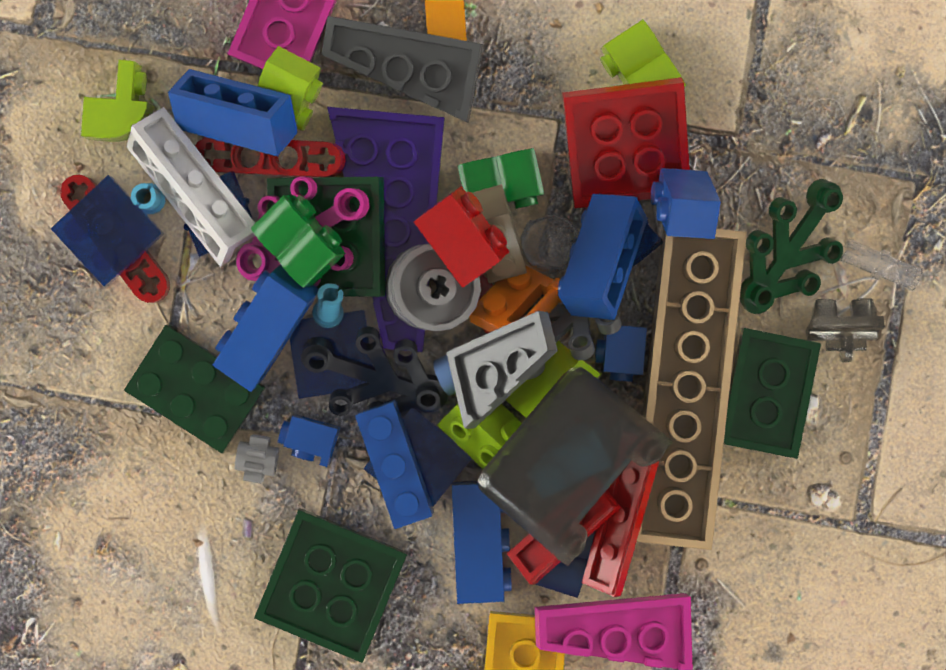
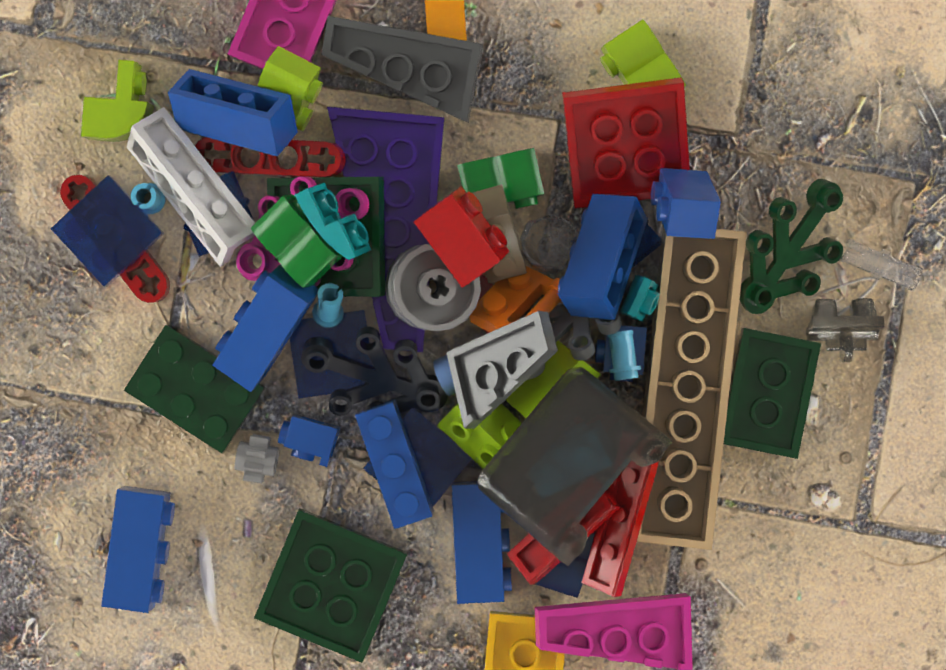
none -> blue brick [101,486,175,613]
none -> teal slope [295,183,371,260]
none -> medium azure pin [608,330,641,381]
none -> teal slope [619,275,660,321]

